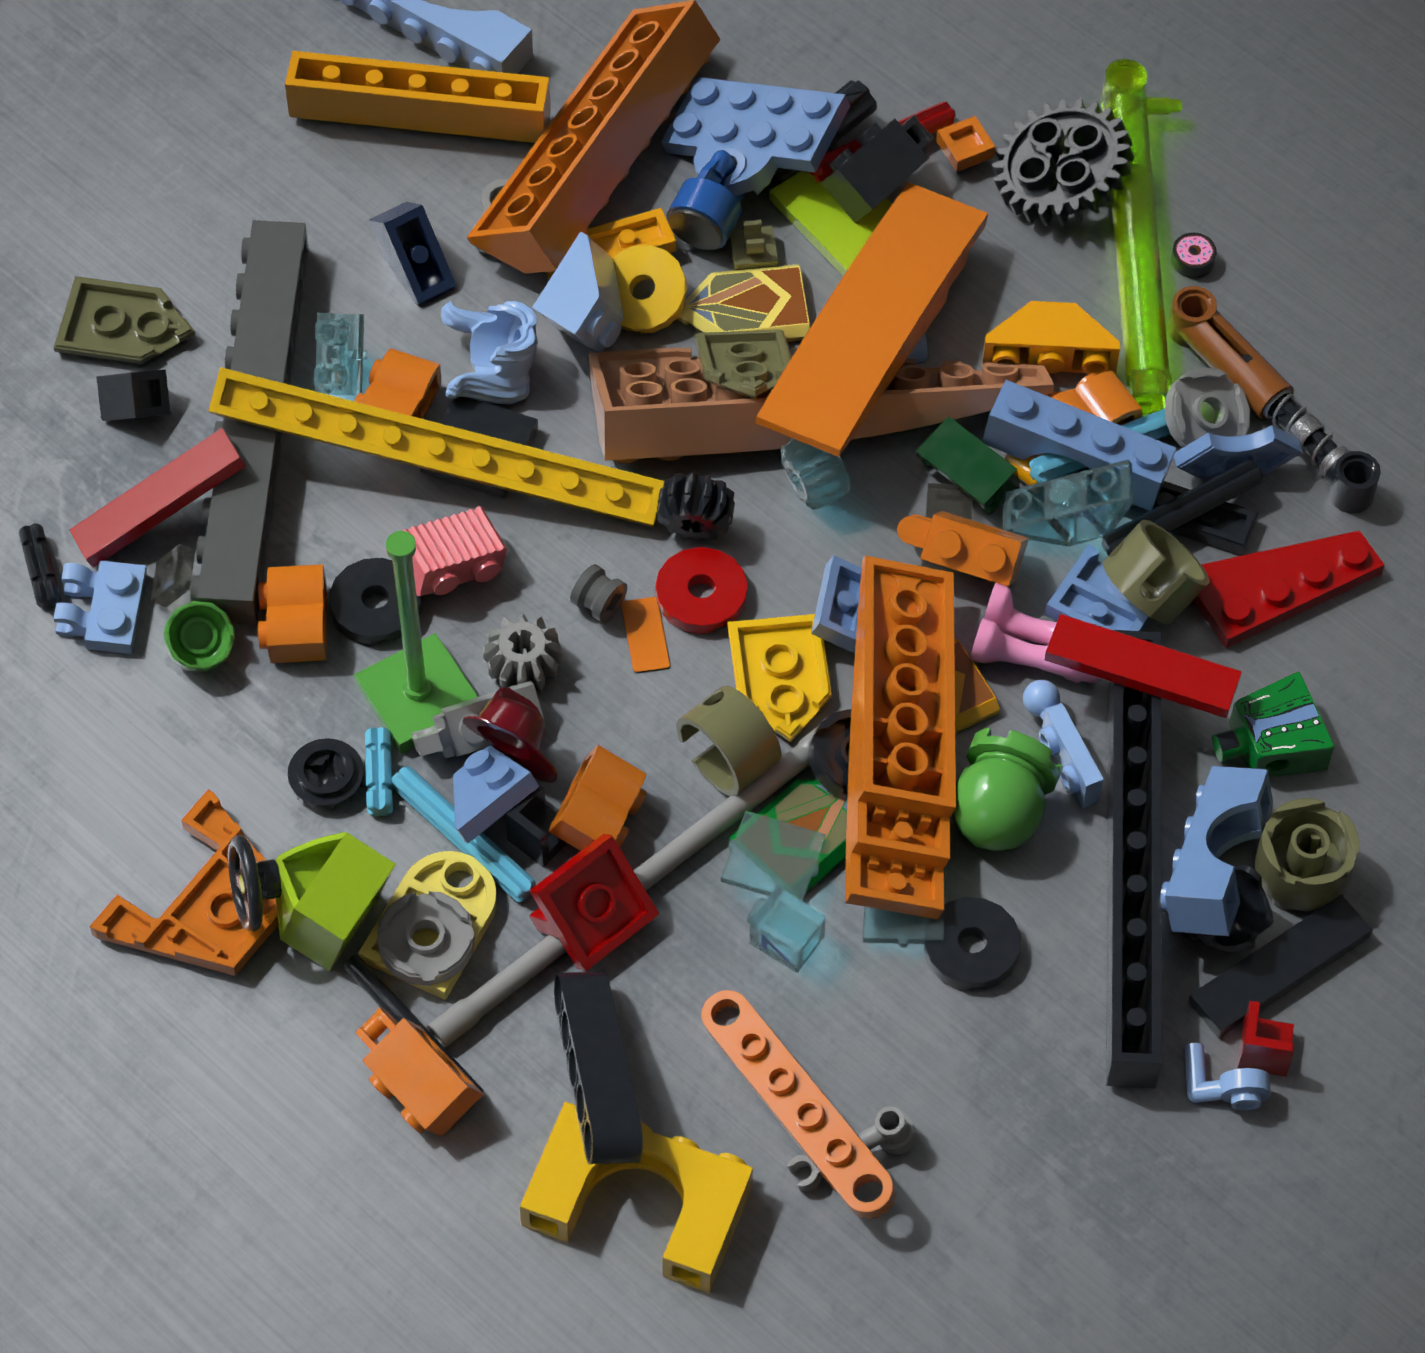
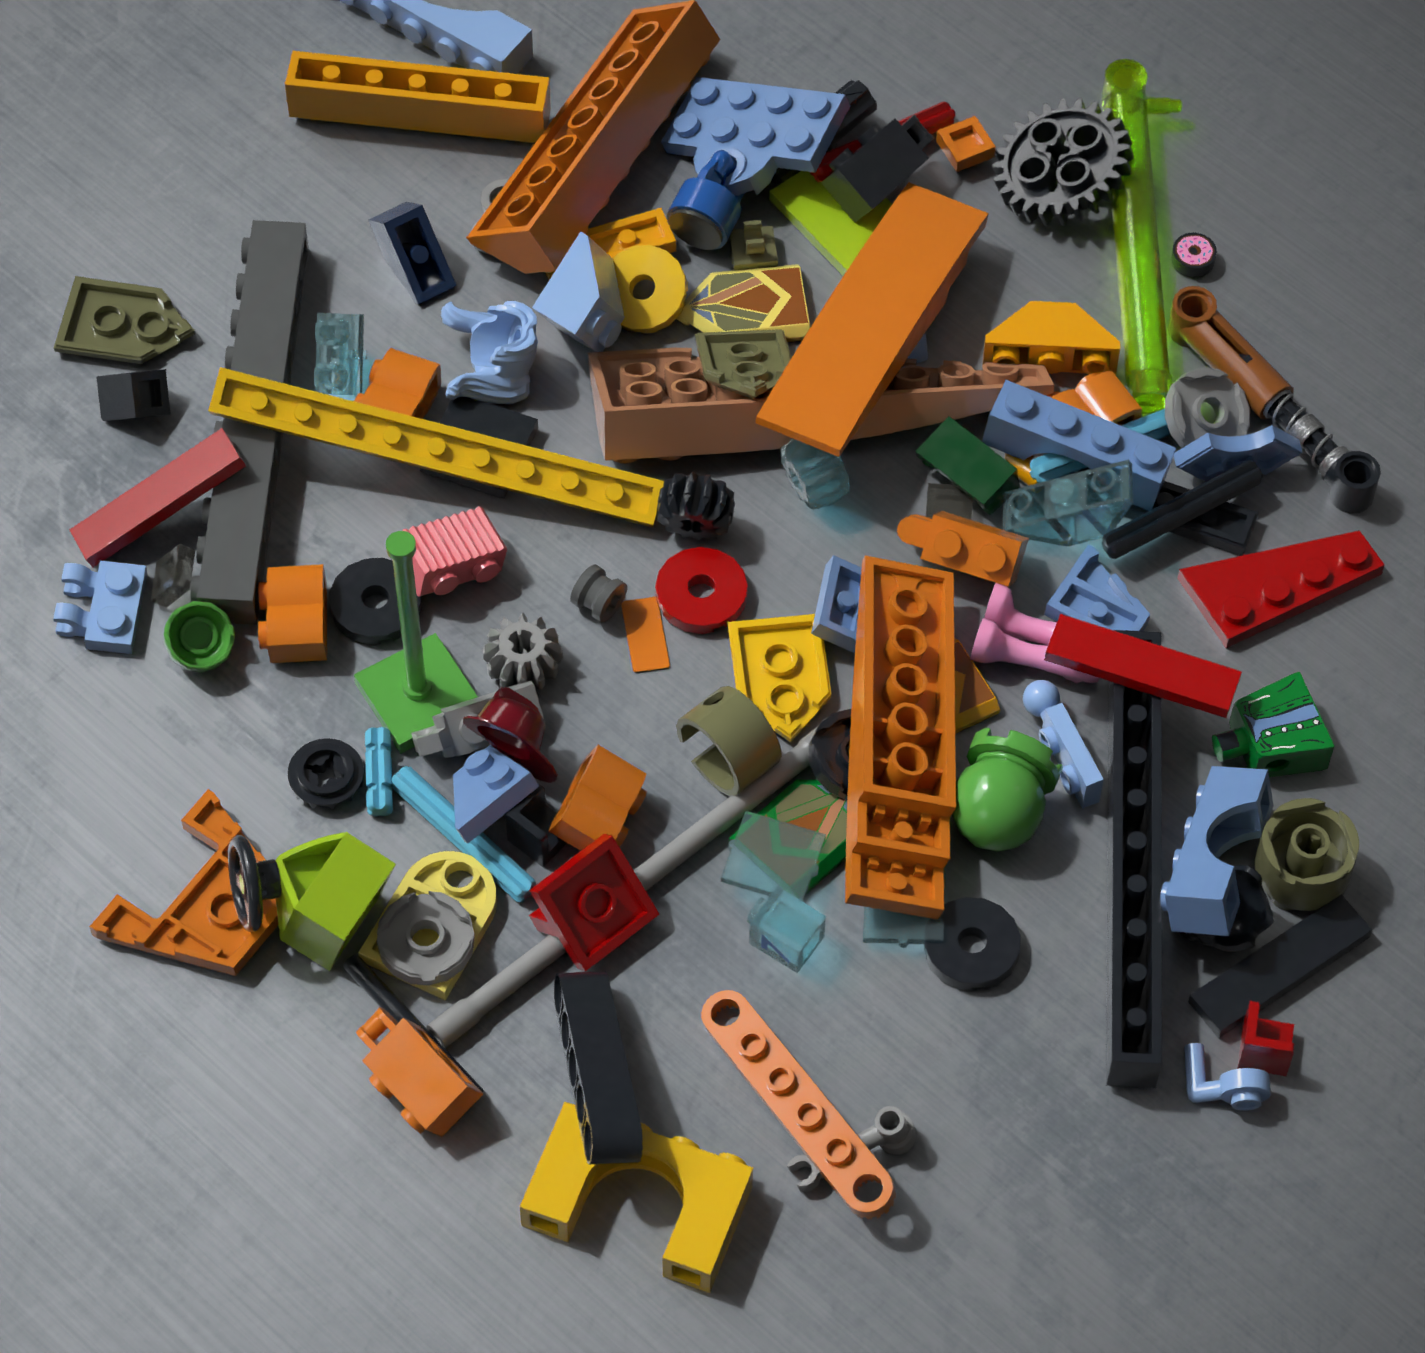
black axle [18,523,61,608] -> none
olive piece [1102,520,1210,625] -> none

